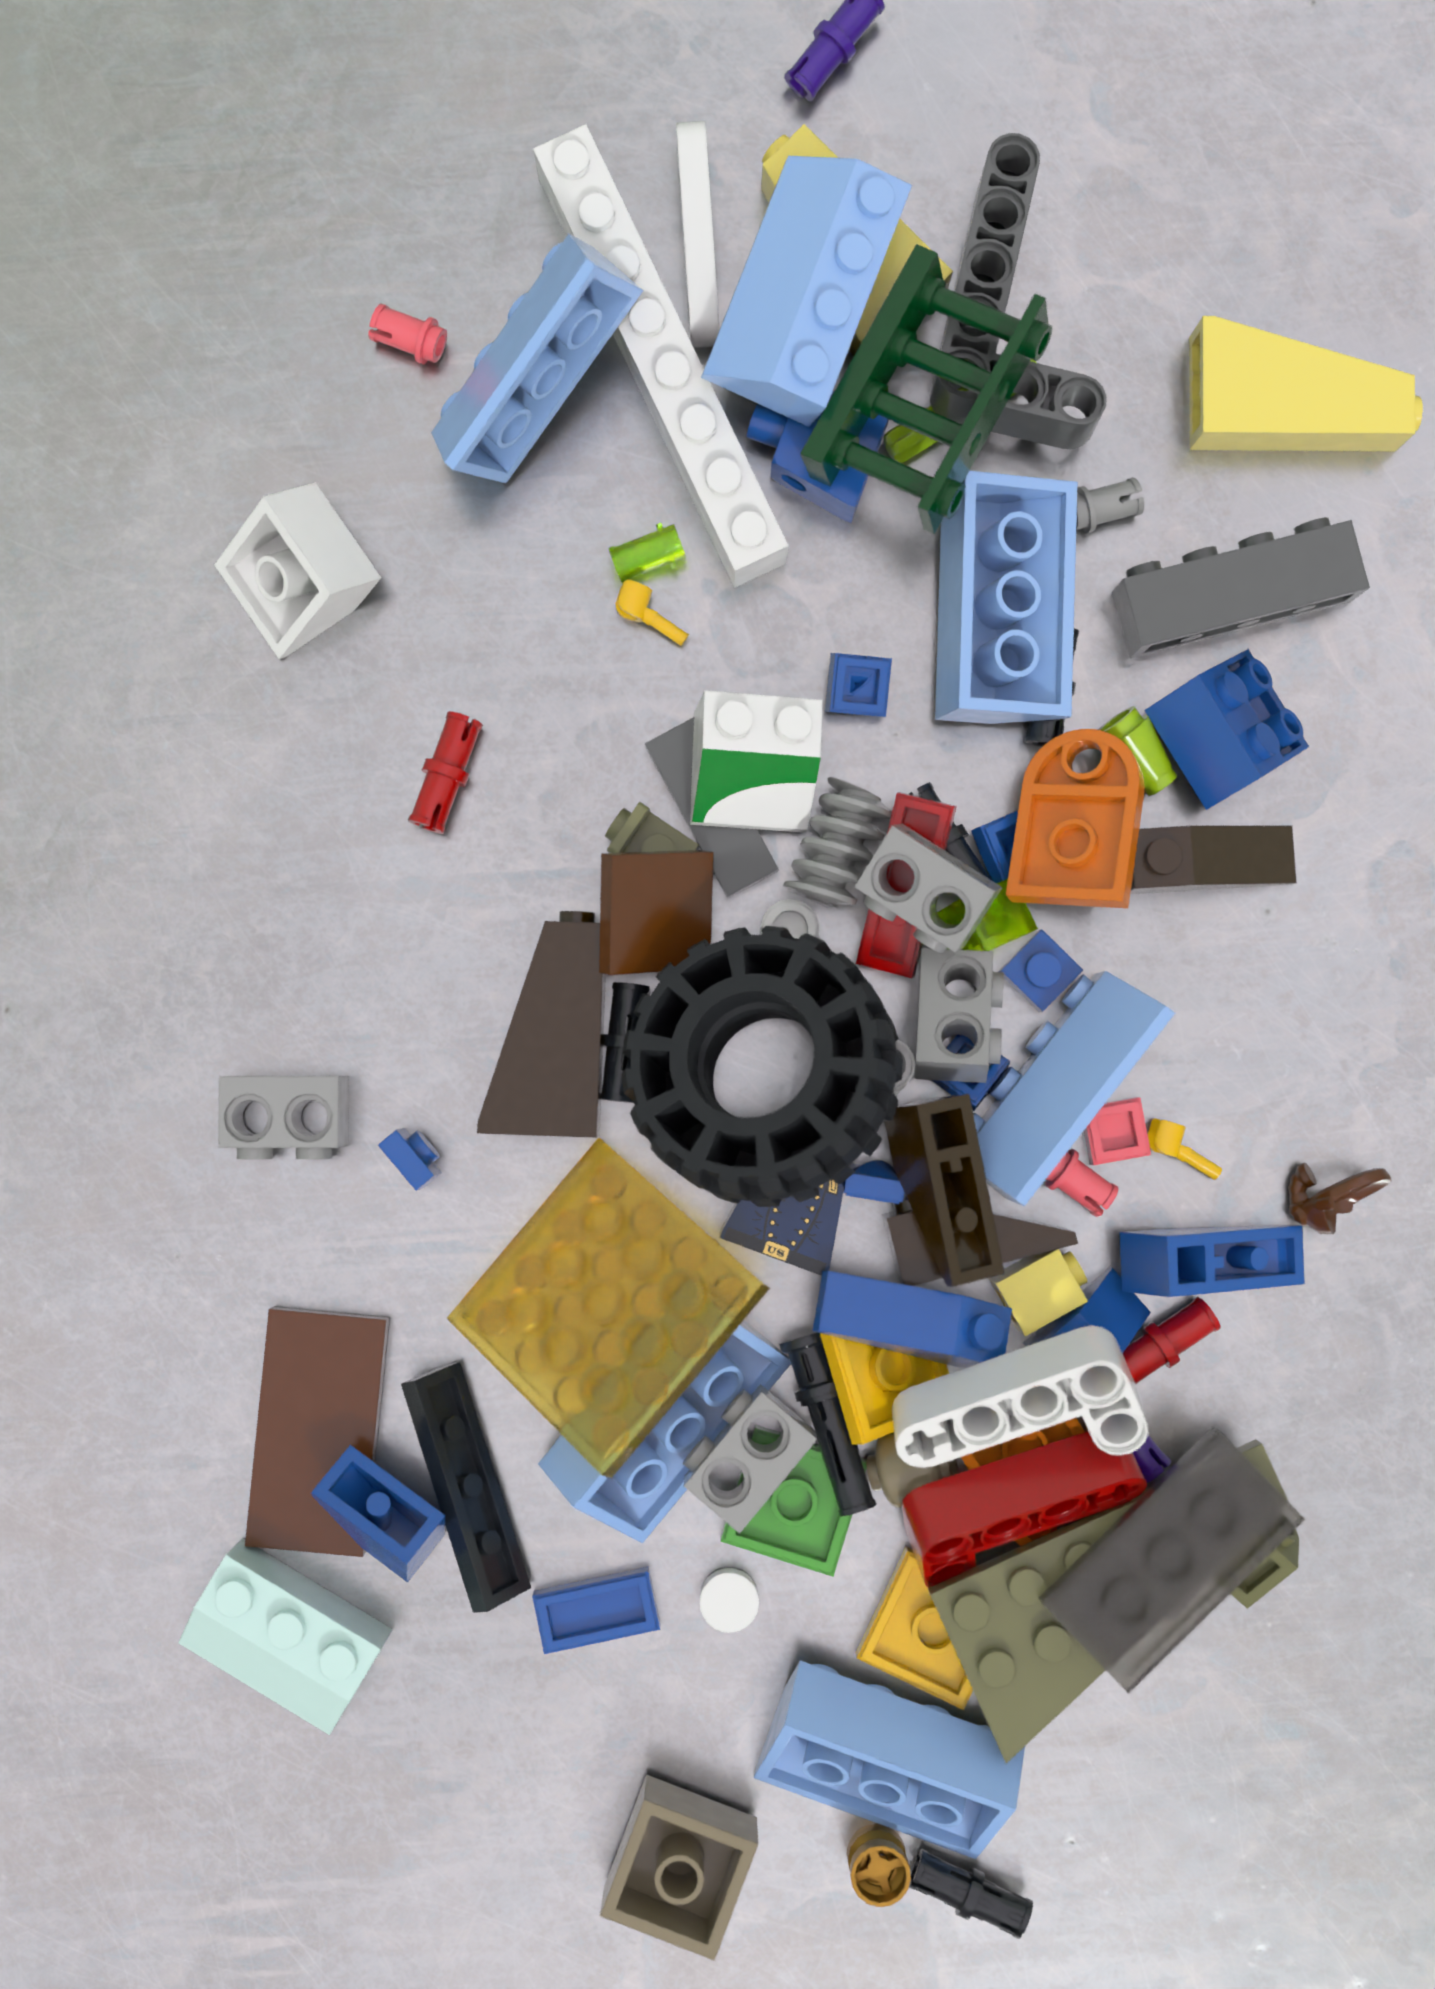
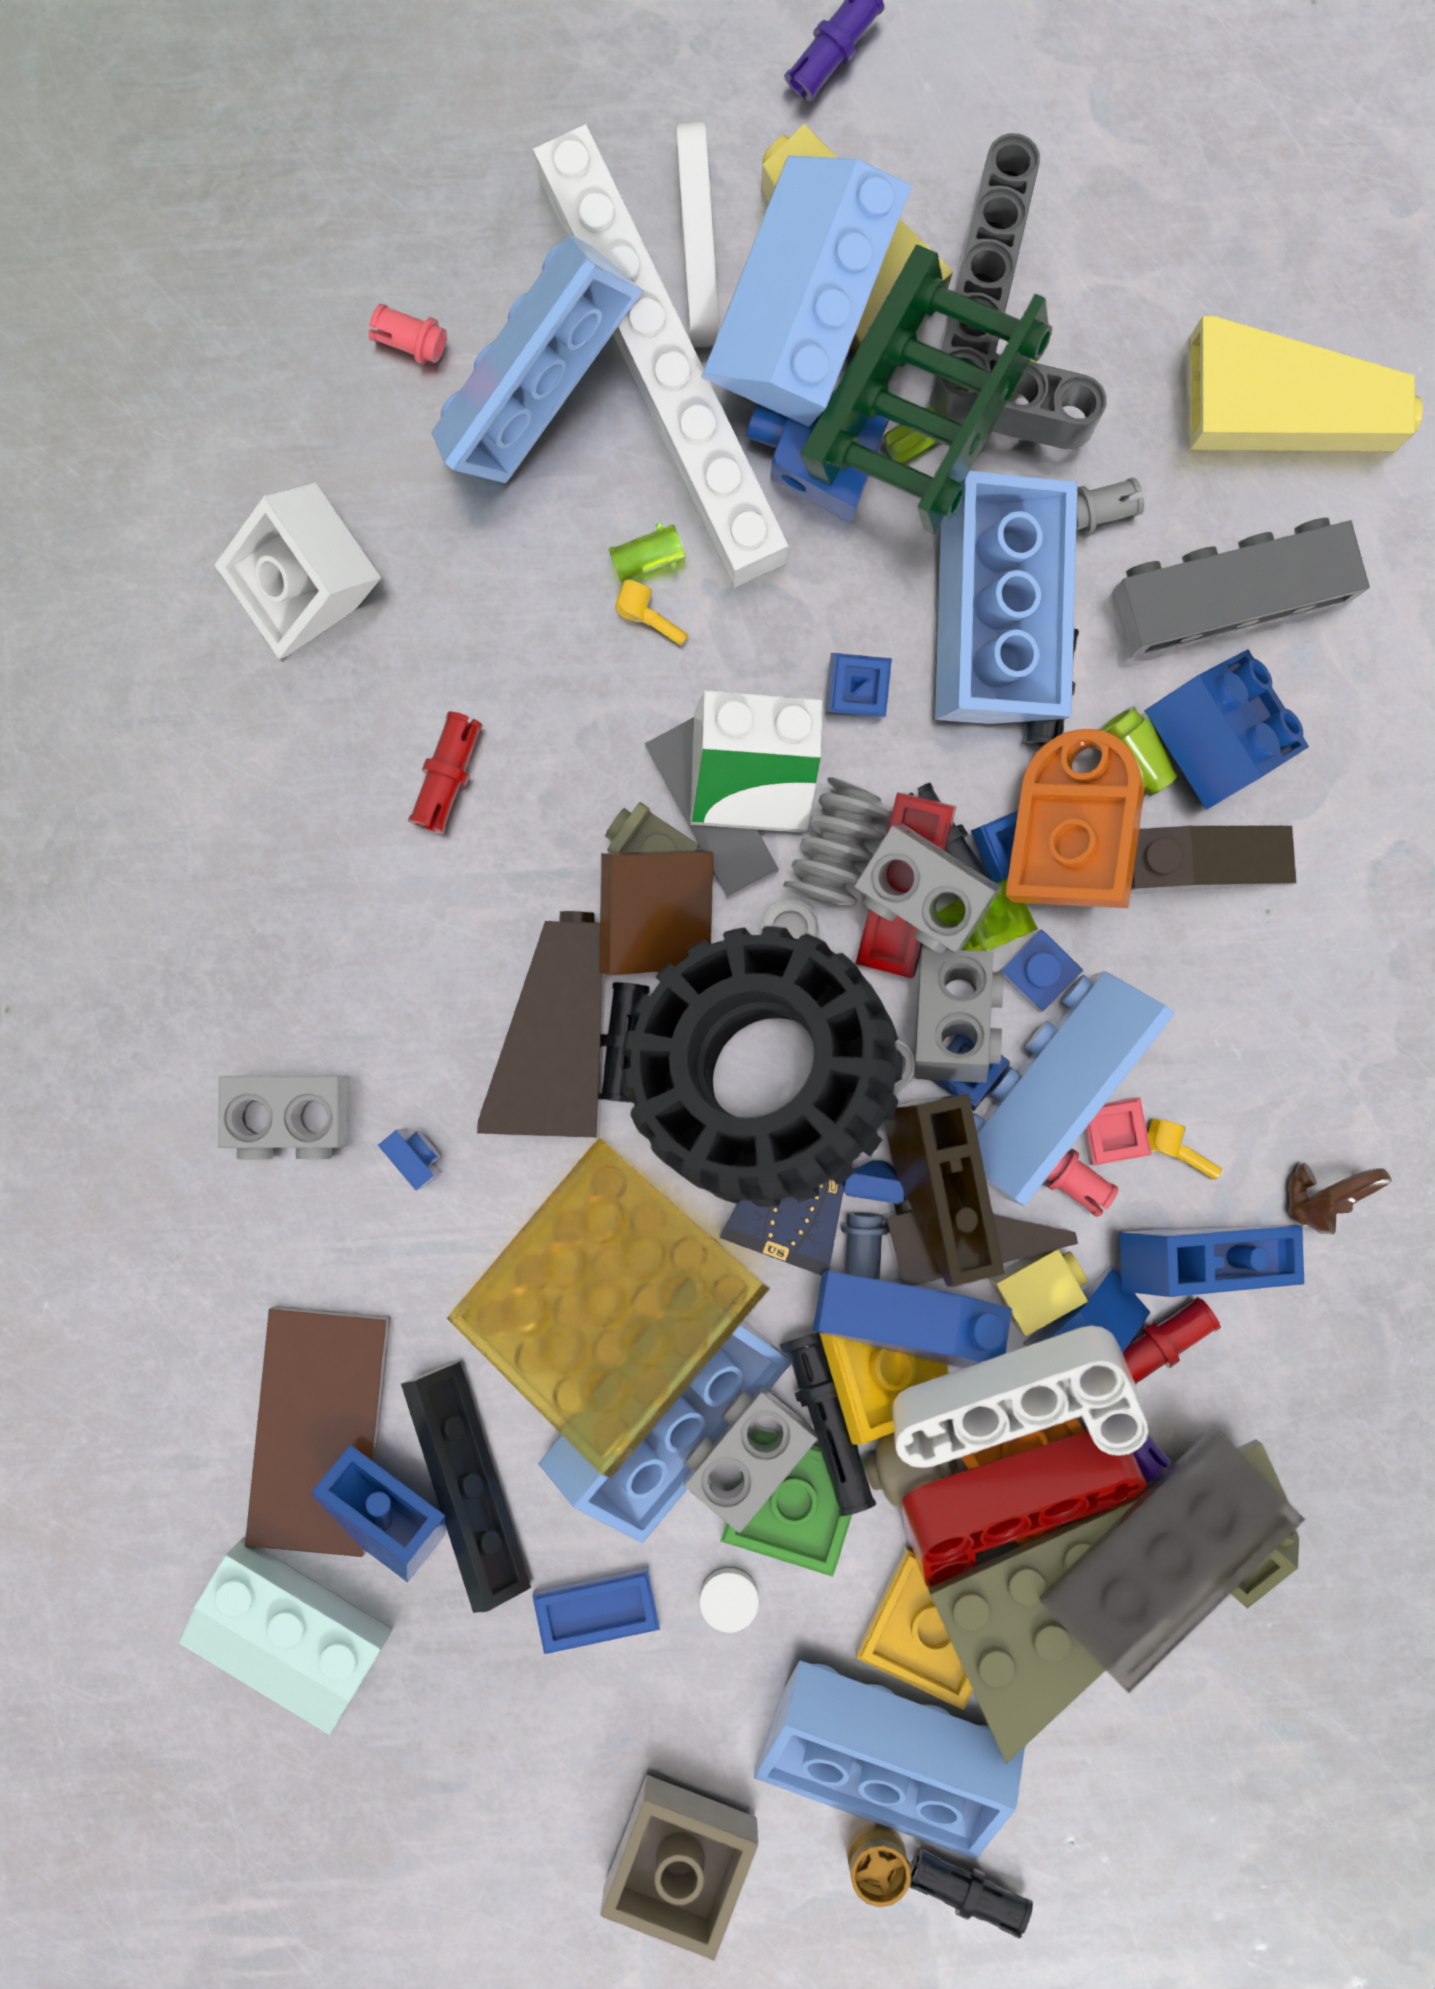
none -> sand blue pin [841,1212,888,1280]

